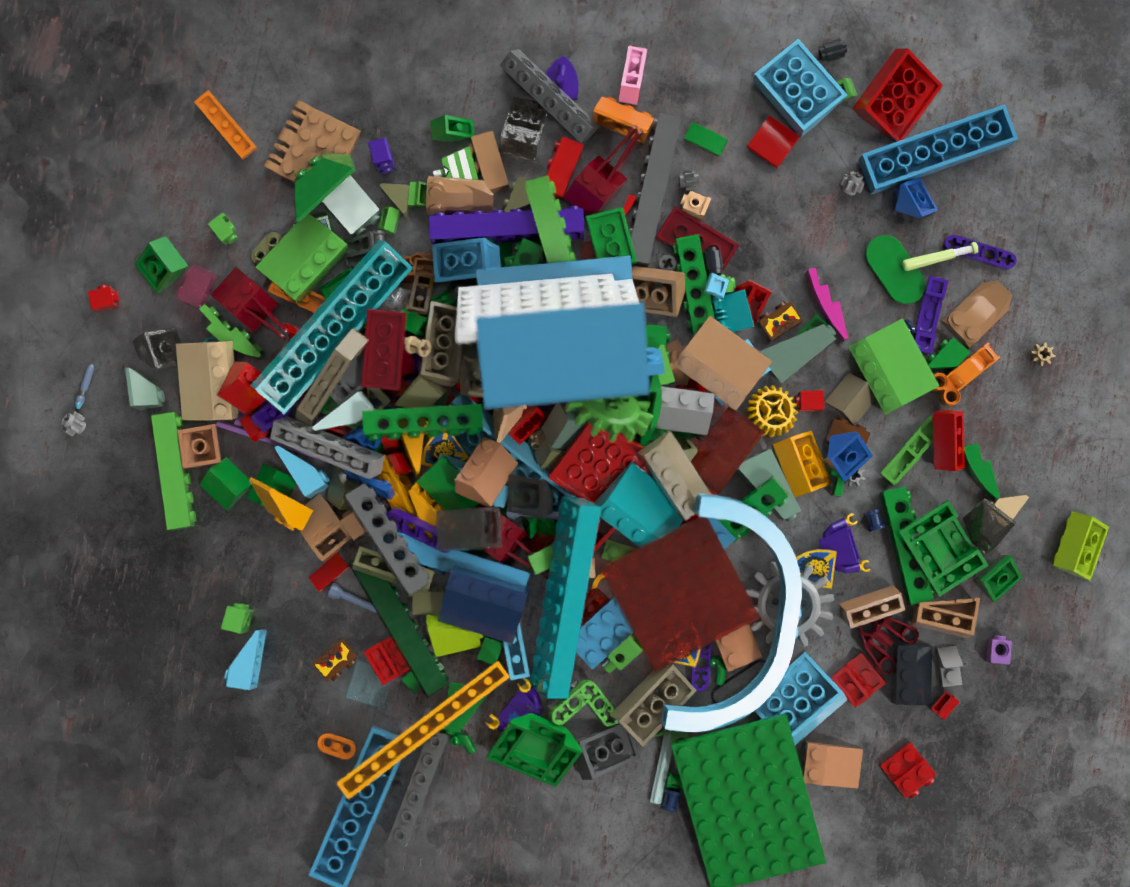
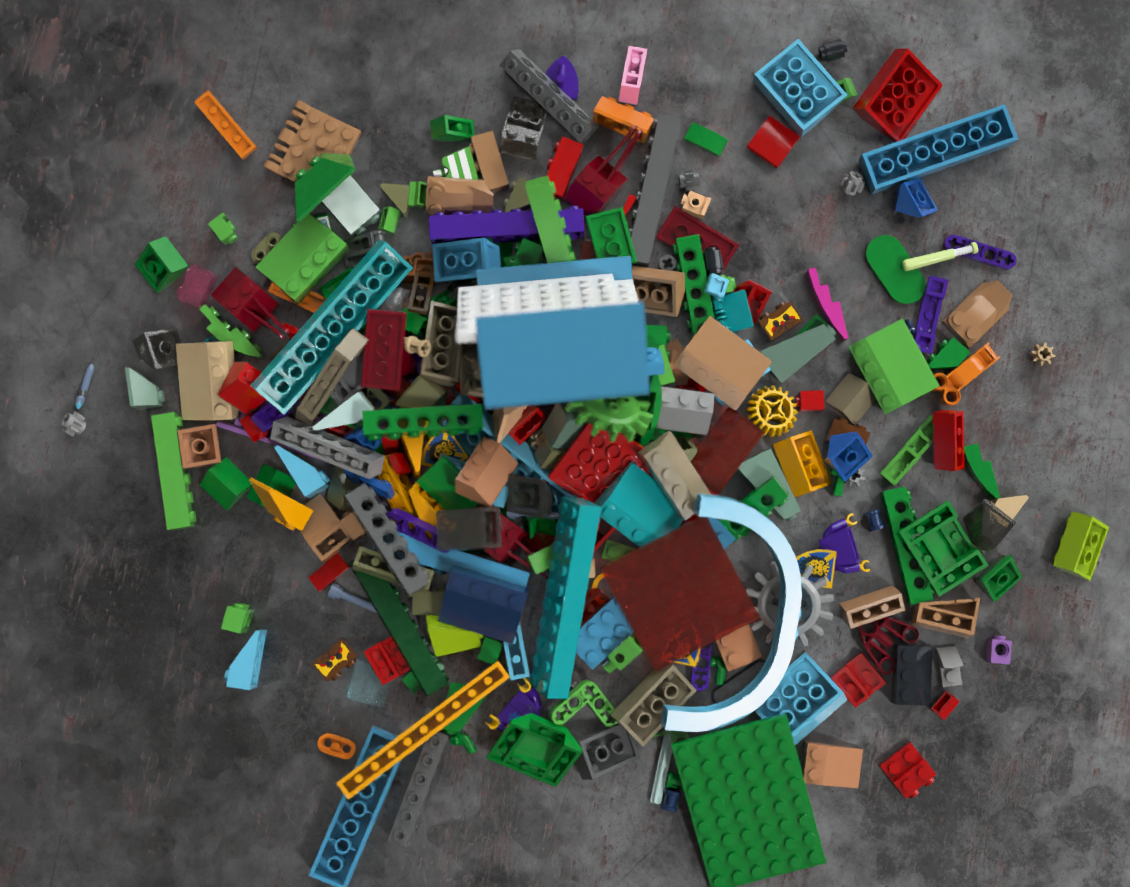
red brick [88,285,120,313] -> none
dark purple brick [368,138,395,174] -> none

